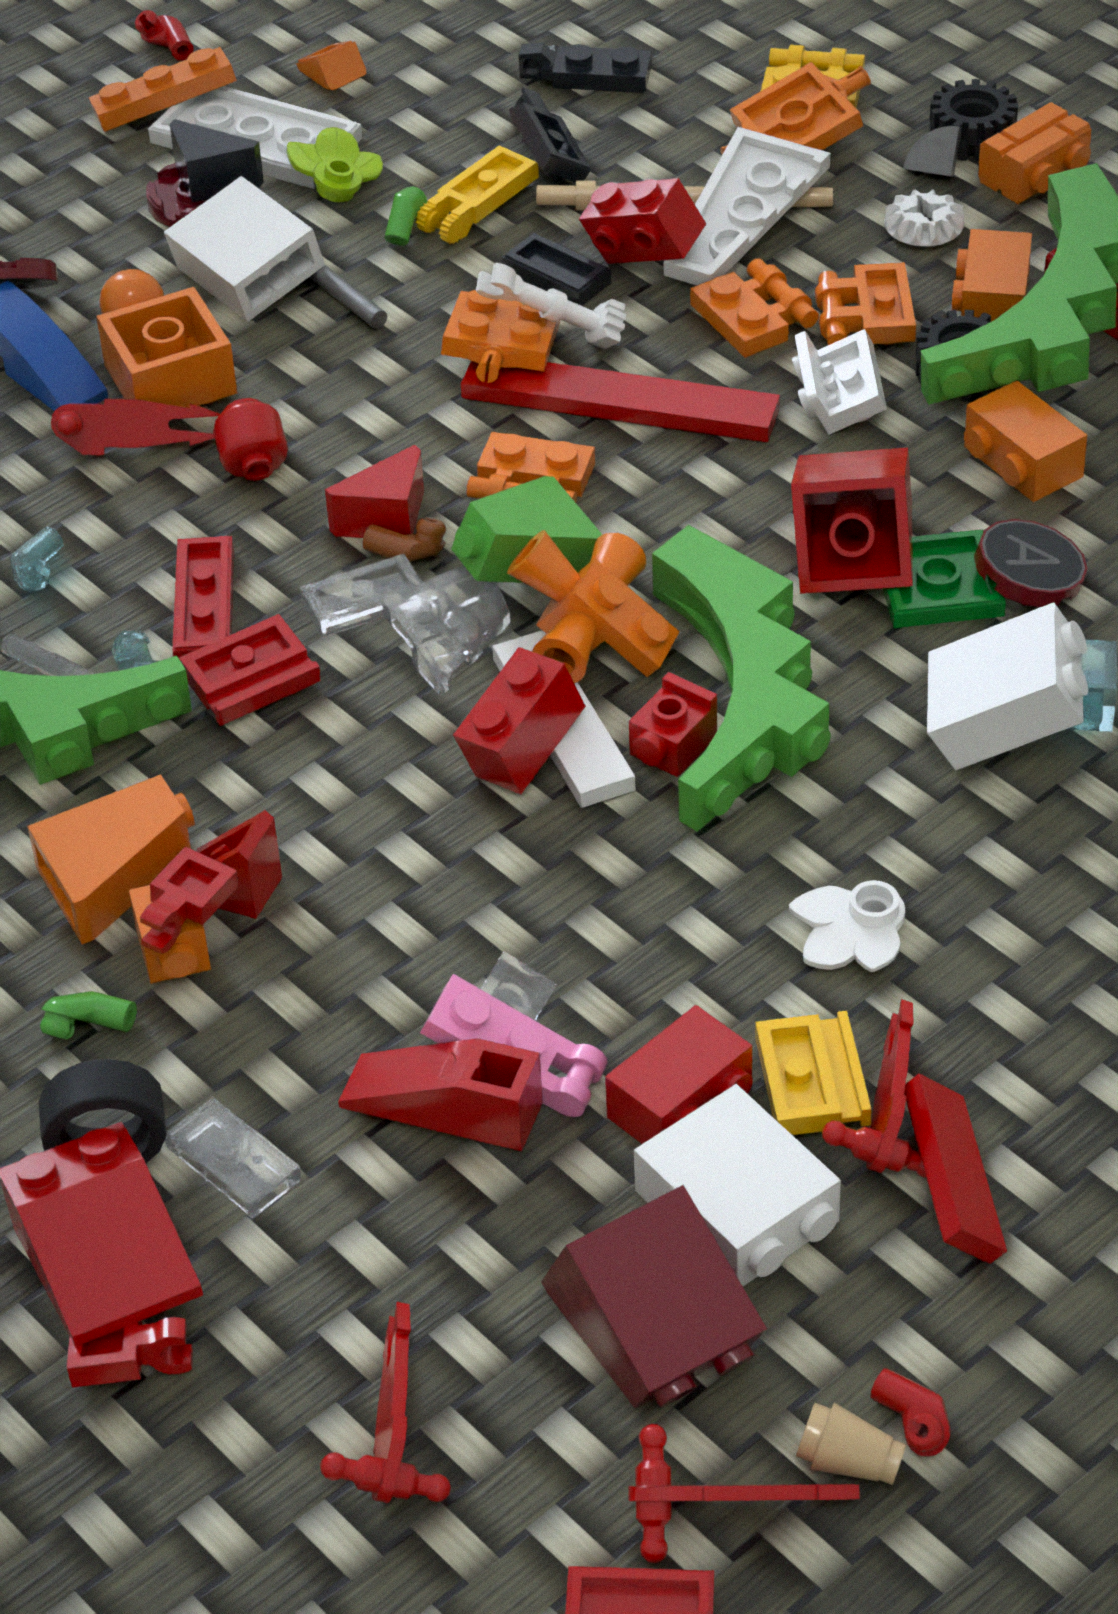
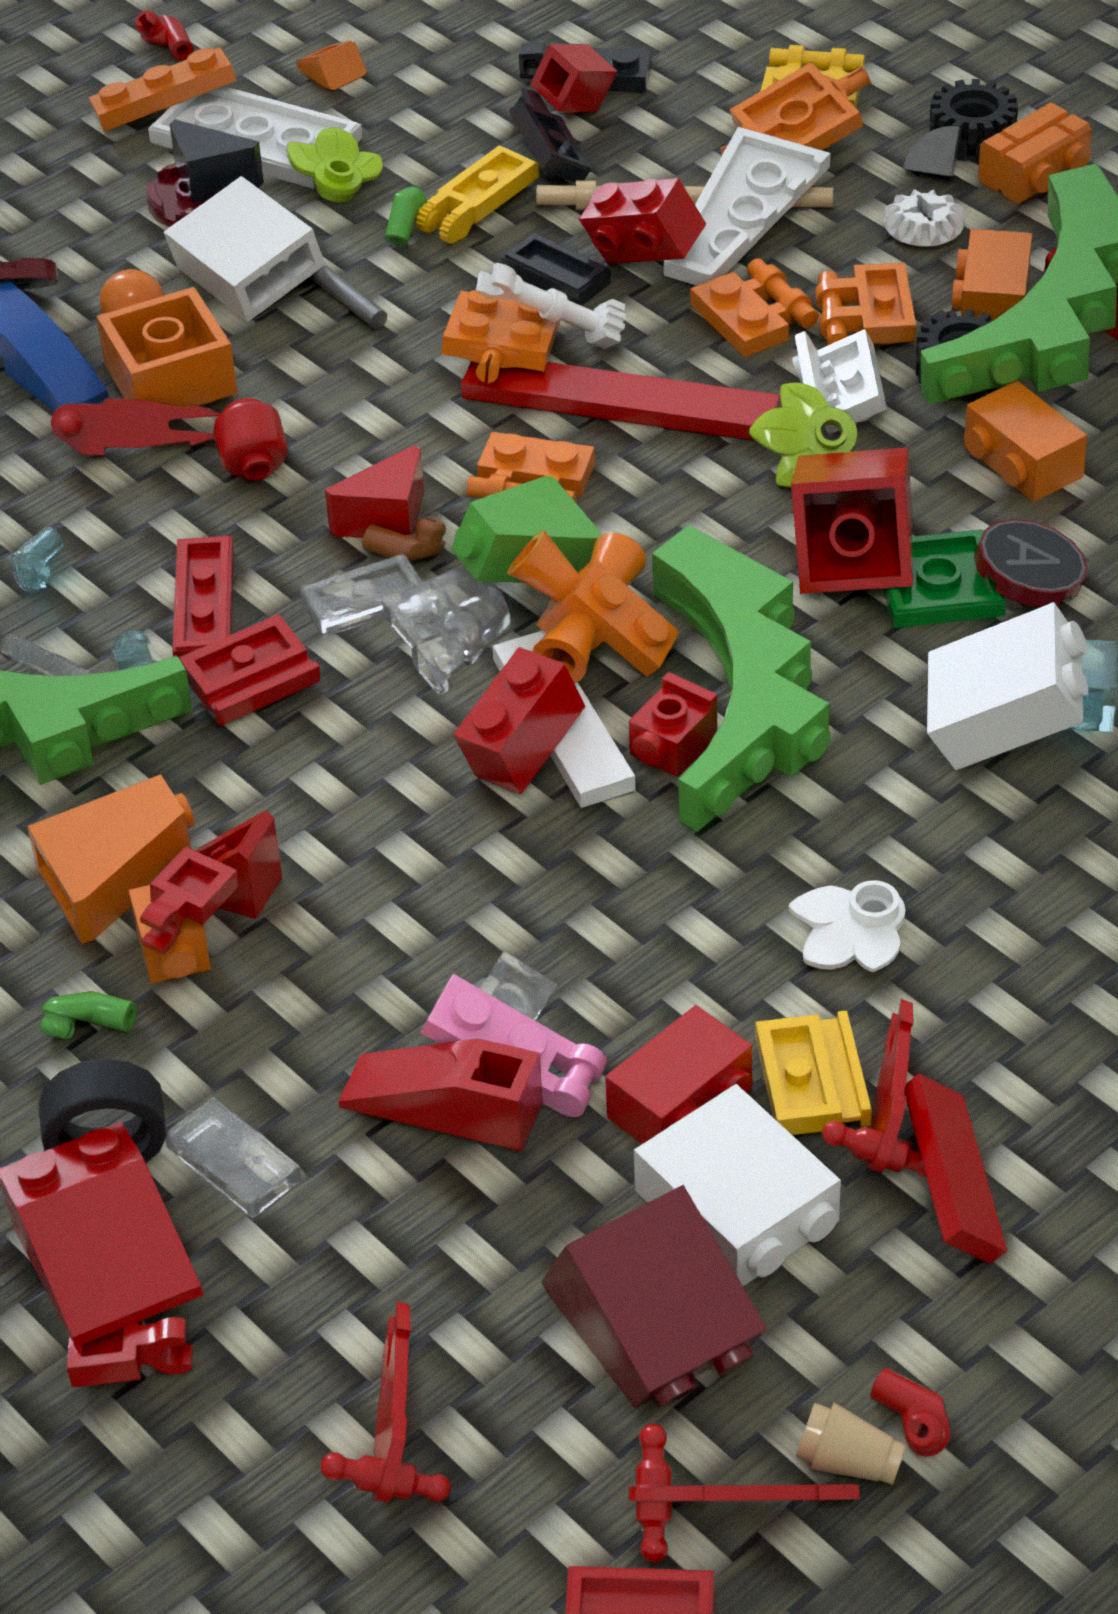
none -> red brick [530,44,618,114]
none -> lime plate [749,383,858,488]

